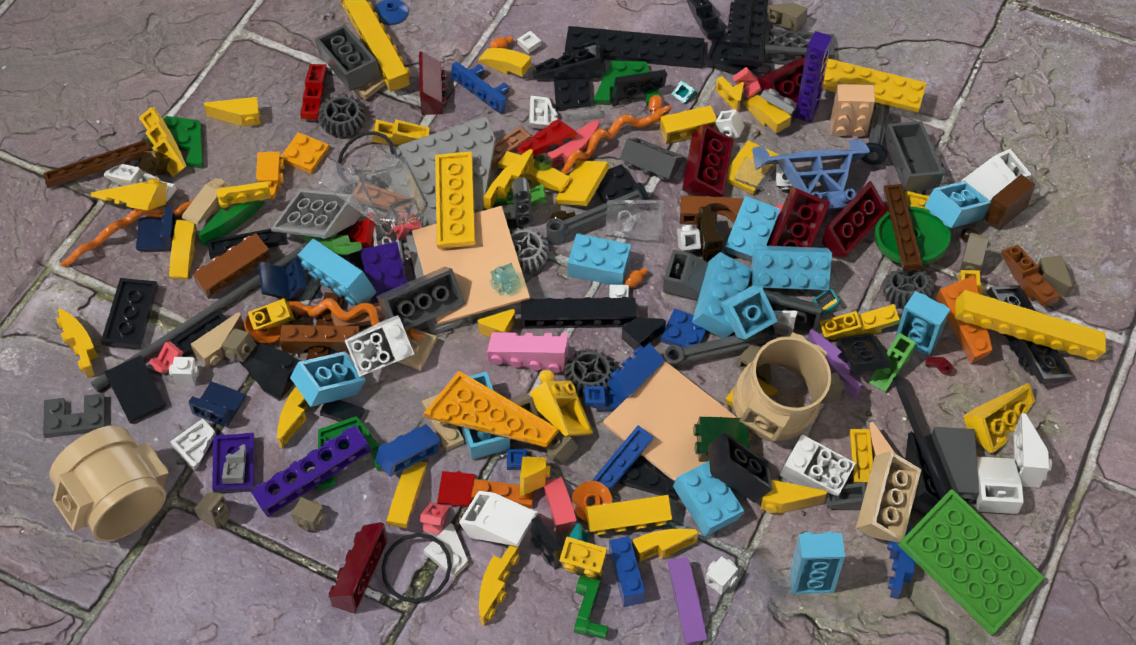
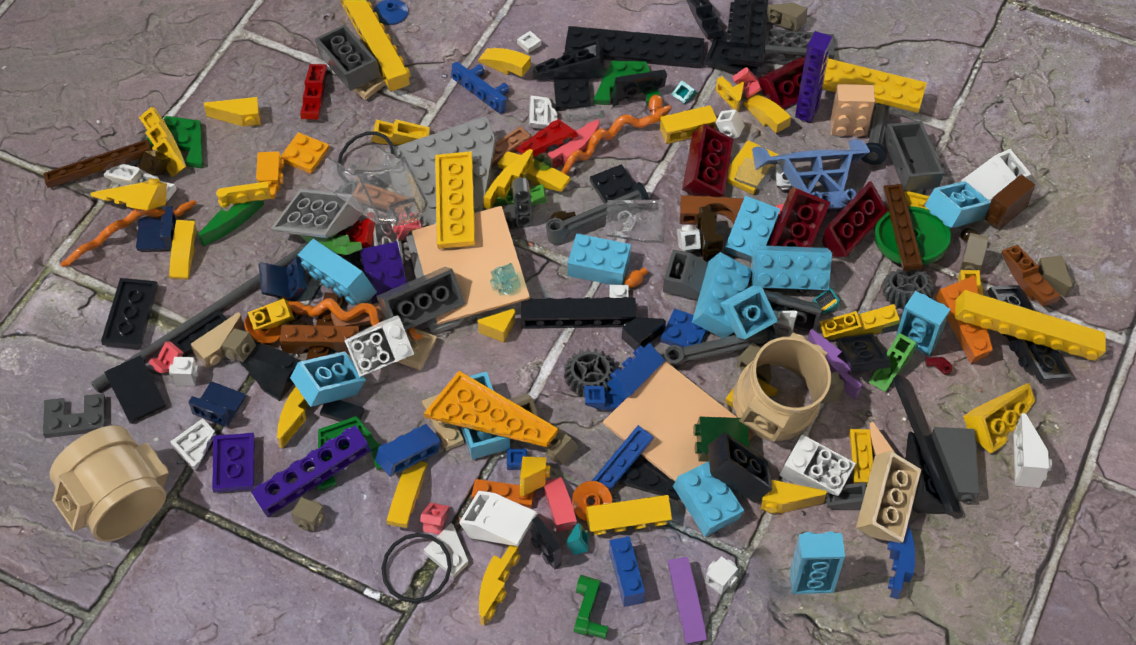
yellow slope [56,308,98,378] -> none
tan slope [182,178,231,225] -> none
dark orange brick [193,233,270,298] -> none
dark tan slope [194,493,230,529] -> none
black tile [207,228,284,259] -> none
light grey slope [222,445,246,484] -> none
dark grey gear [318,94,366,138] -> none
dark red slope [329,522,388,614] -> none
slope [419,52,446,115] -> none
red piece [437,471,475,508] -> none
bright pink wedge [487,332,568,373] -> none
orange cylinder [490,36,514,49] -> none
light grey gear [510,227,549,274] -> none
yellow slope [530,370,593,436] -> none
yellow tile [555,161,610,206] -> none
yellow bracket [559,537,608,579] -> none
dark grey slope [620,137,685,180] -> none
yellow slope [632,529,698,562] -> none
light grey wing [760,88,797,114] -> none
bright green plate [897,489,1045,635] -> none
white slope [976,457,1023,514] -> none

